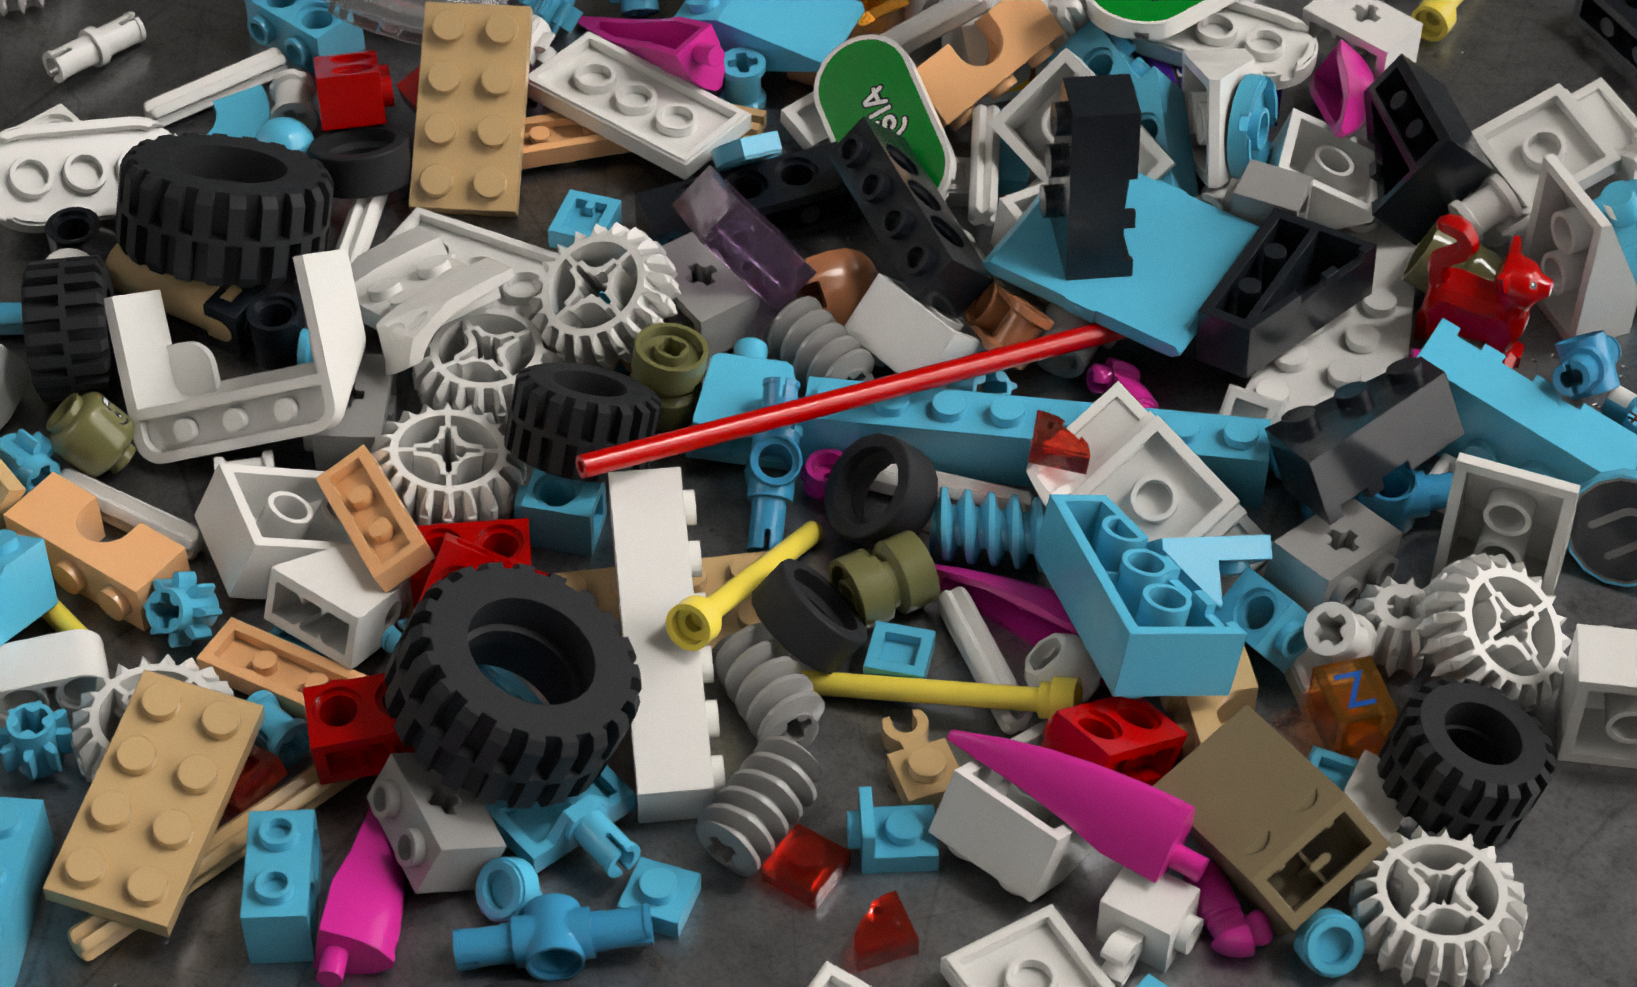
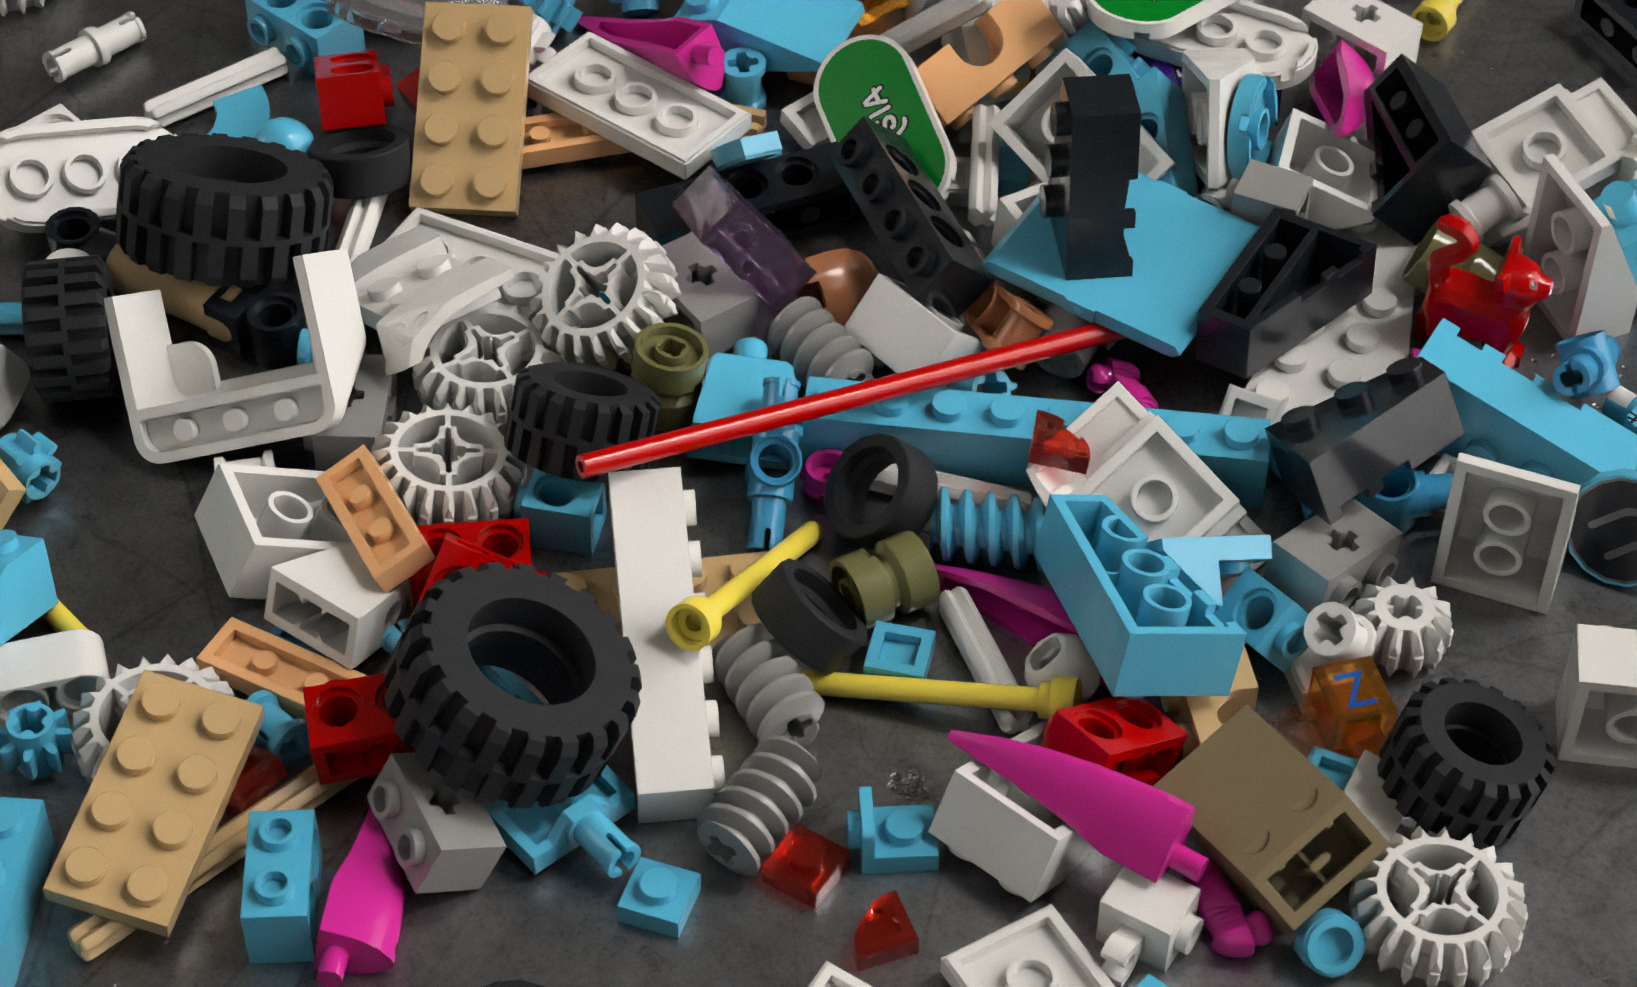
light nougat arch [3,472,190,632] -> none
olive head [46,392,136,478] -> none
white axle [60,468,206,560] -> none
medium azure gear [143,571,222,648] -> none
white bush [269,69,318,132] -> none
dark azure pin [452,893,654,981] -> none
medium azure tile [475,857,543,923] -> none
medium azure bracket [548,189,622,249] -> none
tan plate [881,708,959,809] -> none
white gear [1415,553,1572,712] -> none

